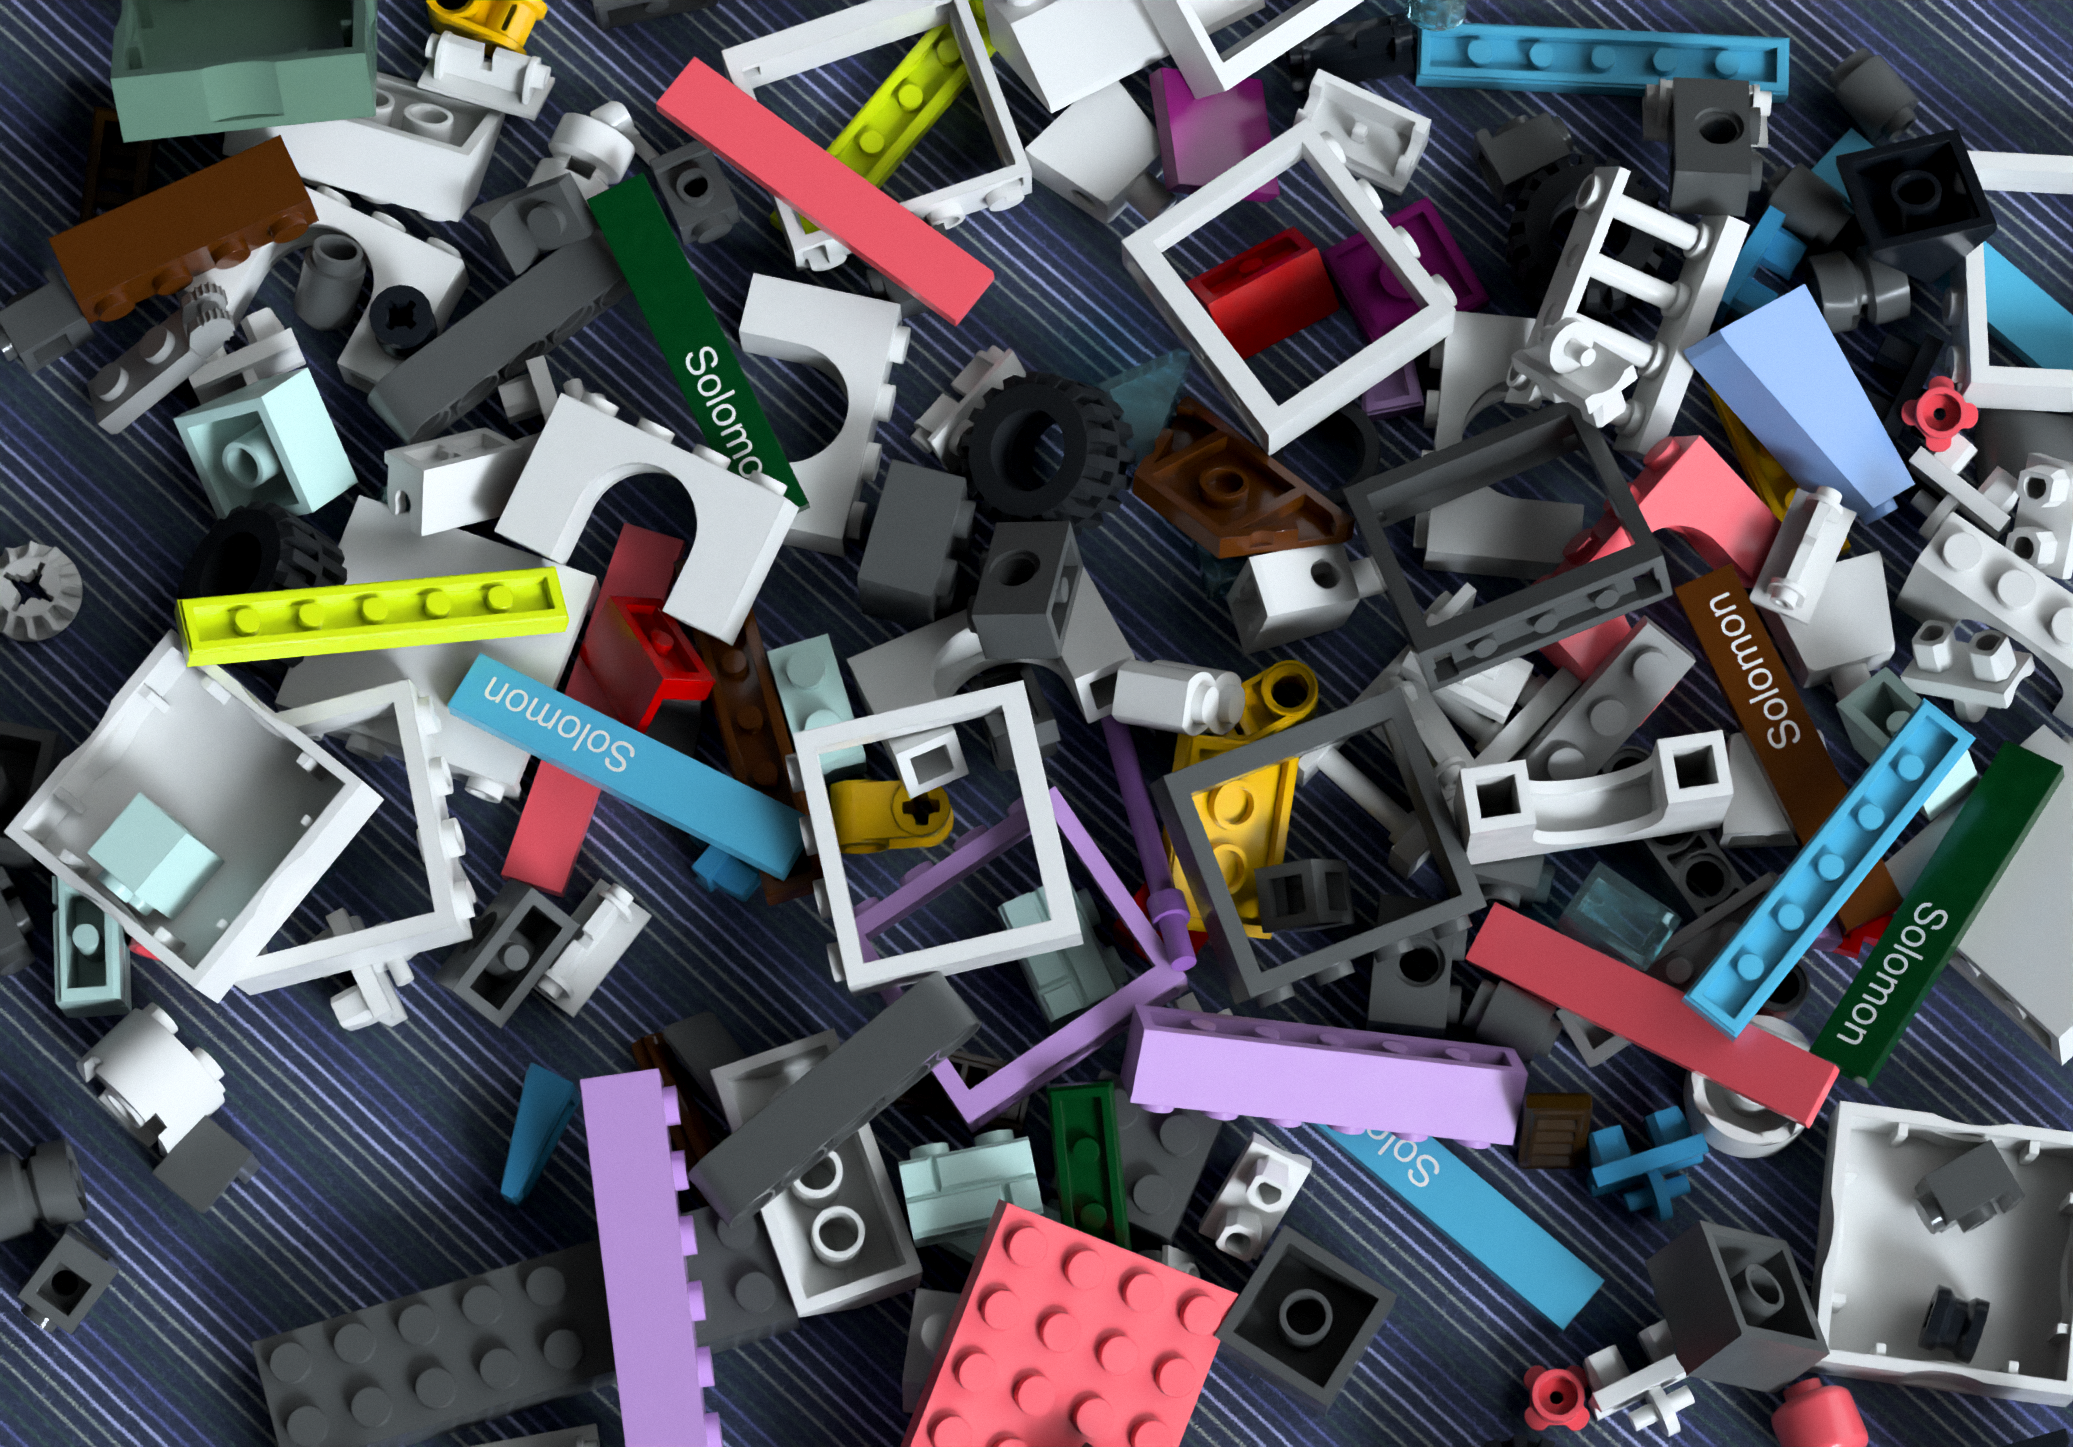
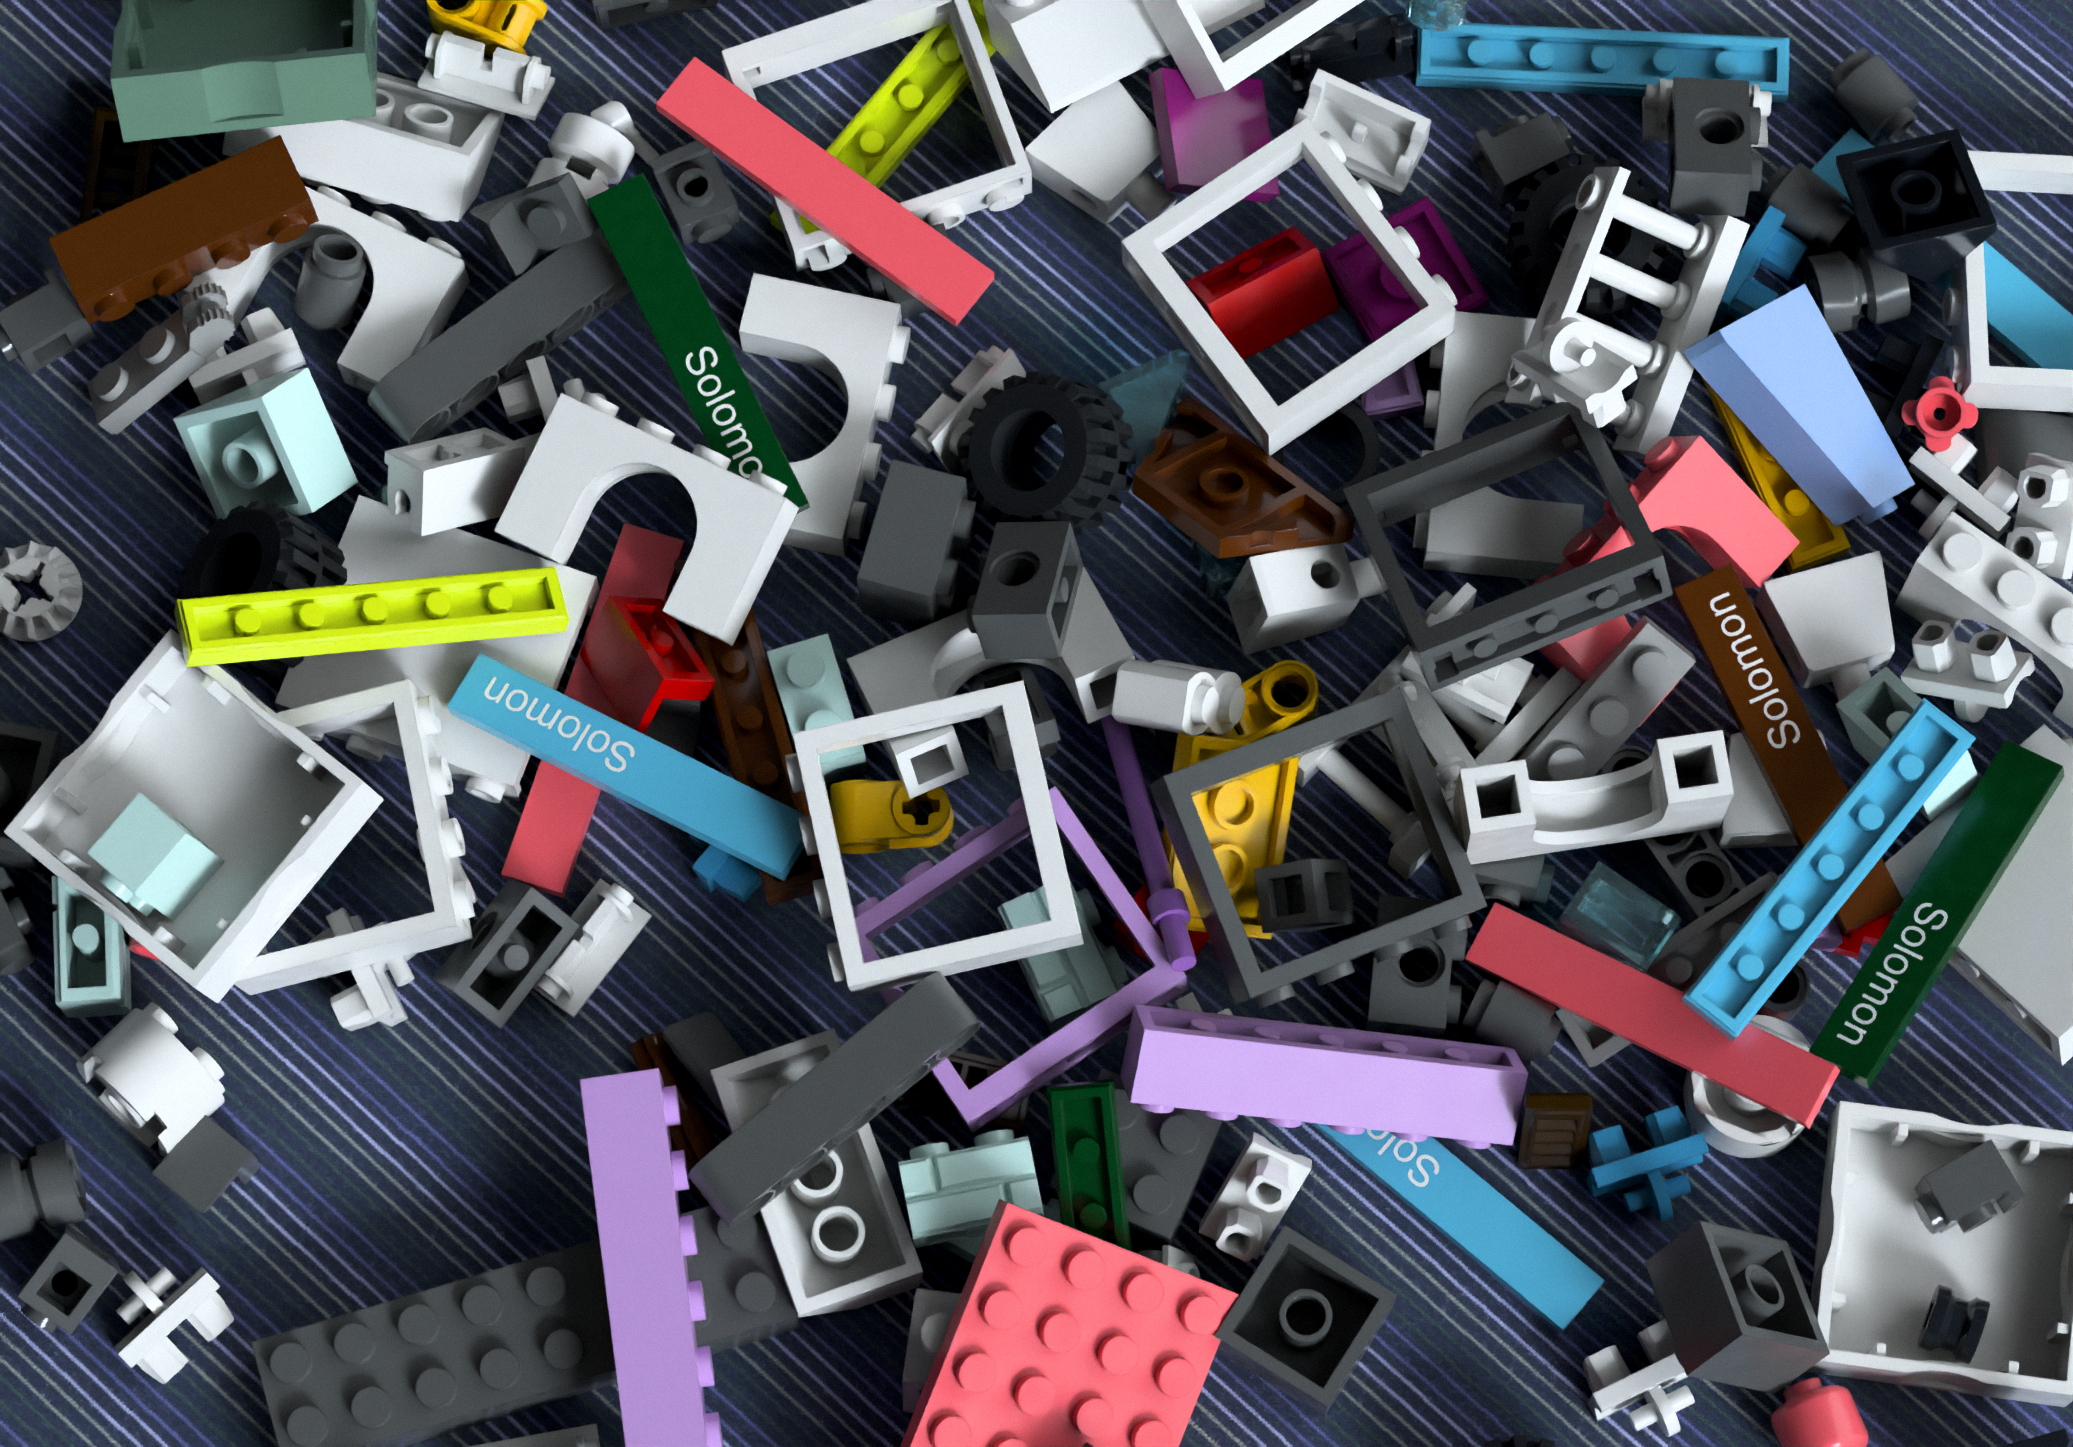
black wheel [369,285,438,361] -> none
dark azure slope [500,1063,581,1210] -> none
coral plate [1523,1365,1590,1431] -> none
white hinge [1750,486,1857,626] -> none
none -> white hips [114,1266,234,1384]

